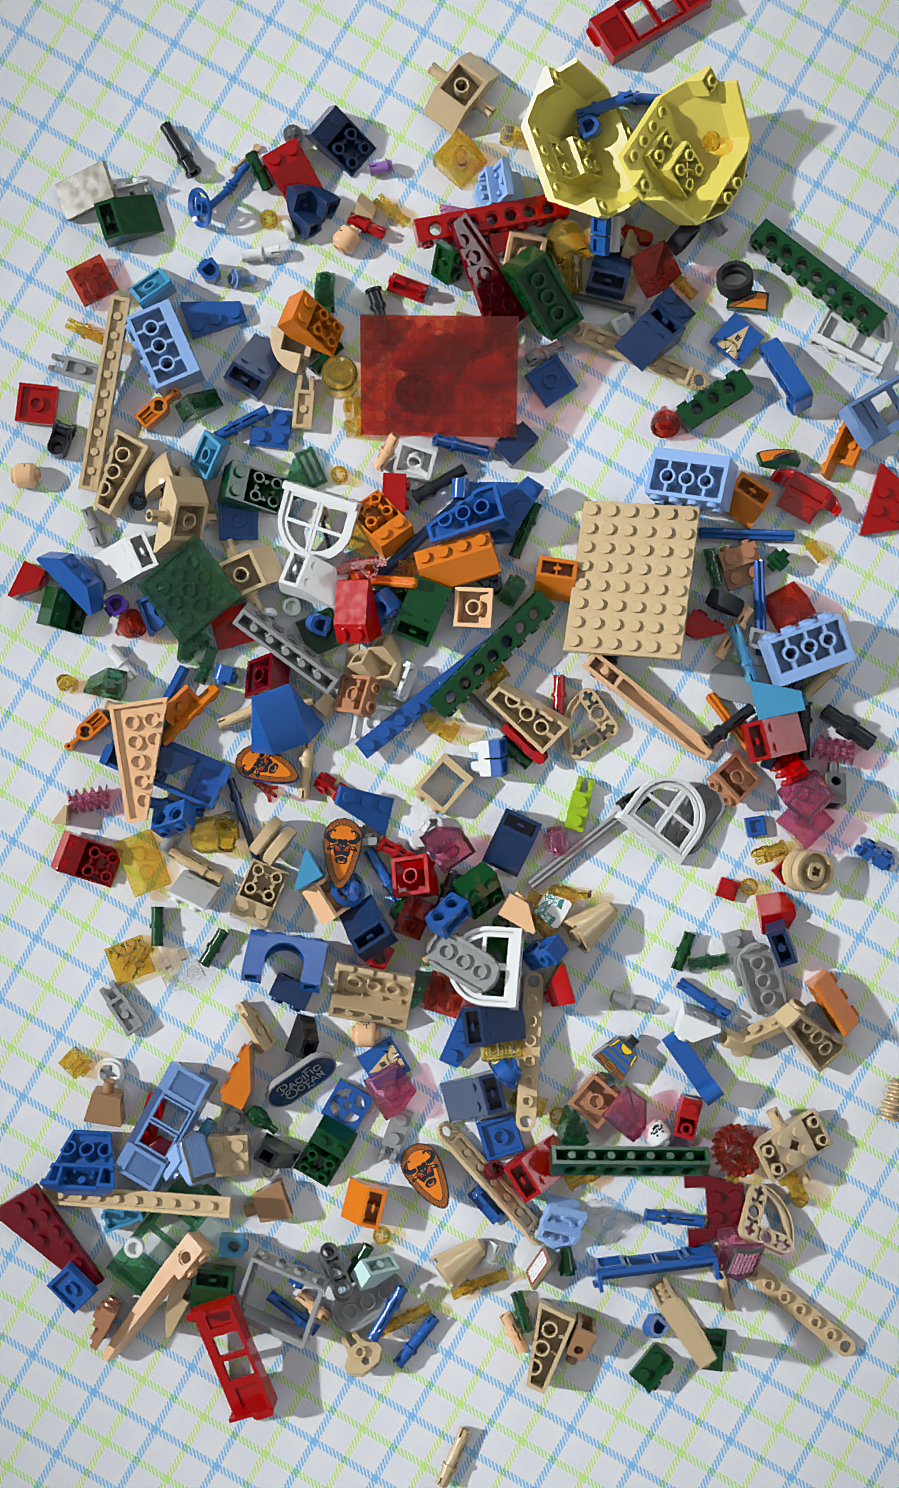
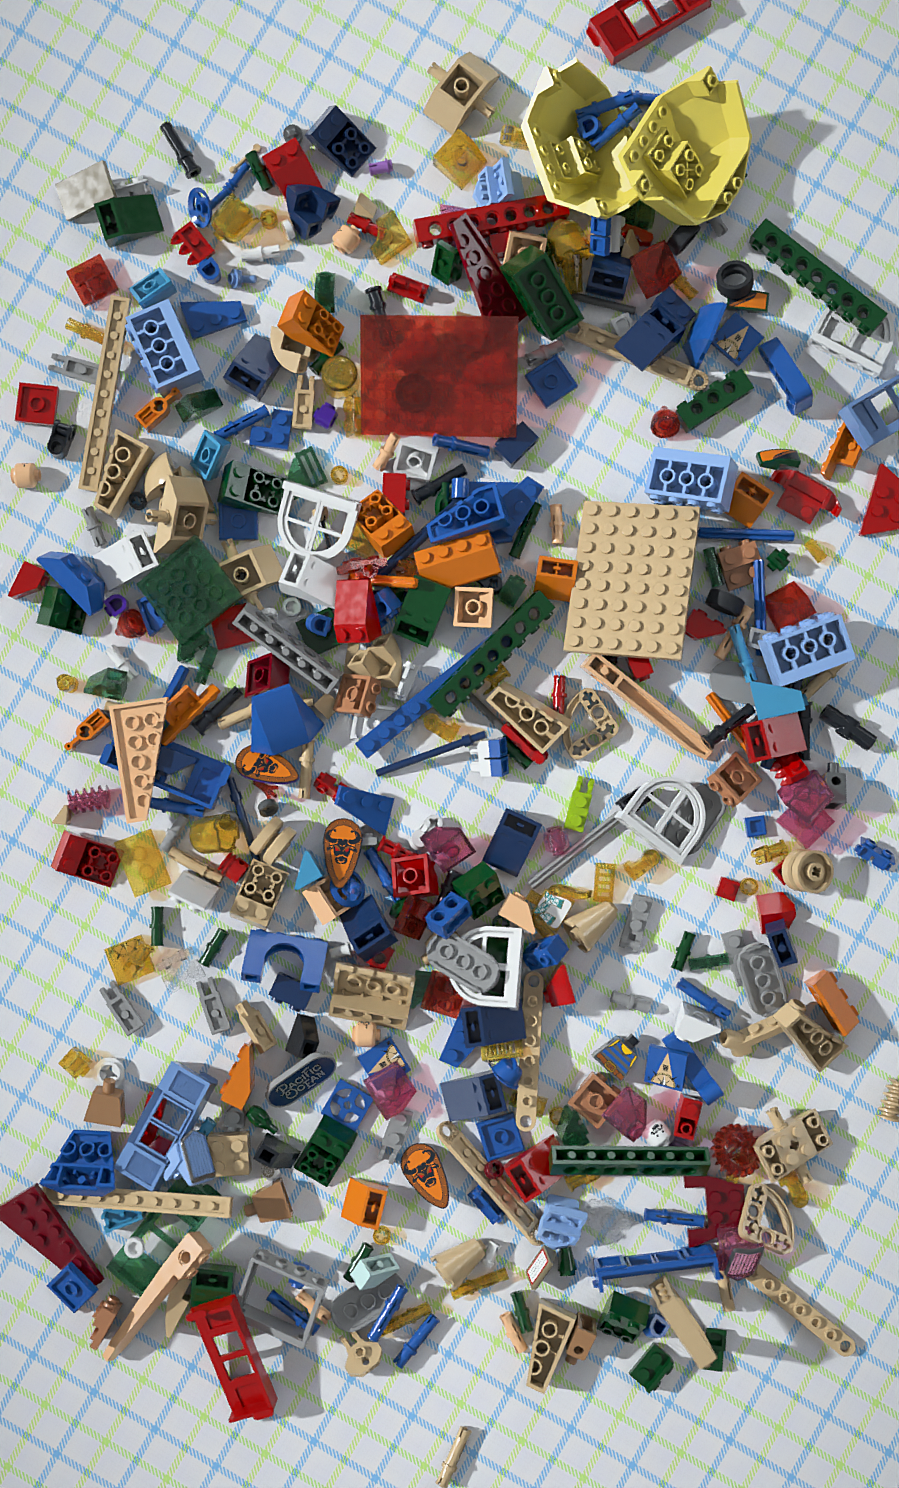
blue brick [151,799,197,838] -> none
blue plate [212,663,238,686] -> none
dark azure brick [219,1232,249,1258] -> none
dark grey beam [319,1242,353,1302] -> none
clear yellow pin [374,193,411,228] -> none
tan window [413,753,474,815] -> none
clear yellow plate [702,131,721,152] -> none
clear pink piece [811,734,855,766] -> none
none -> red plate [171,221,215,265]
none -> black pin [191,686,244,736]
none -> light grey hinge [196,977,232,1035]
none -> clear yellow cylinder [211,192,260,244]
none -> red piece [217,851,250,884]
none -> dark grey tile [258,799,278,817]
none -> dark purple plate [313,402,338,430]
none -> white pin [329,942,355,961]
none -> clear yellow tile [370,209,412,266]
none -> dark blue bar [376,730,487,777]
none -> dark green piece [435,482,452,515]
none -> light nougat pin [549,504,565,545]
none -> blue pin [589,102,642,152]
none -> clear yellow slope [593,862,616,902]
none -> dark green slope [596,1291,650,1344]
none -> clear green slope [616,200,656,230]
none -> light grey plate [619,894,653,952]
none -> clear yellow leg [621,849,660,881]
none -> red brick [625,657,654,682]
none -> blue tile [644,1044,689,1092]
none -> blue wedge [682,302,727,370]

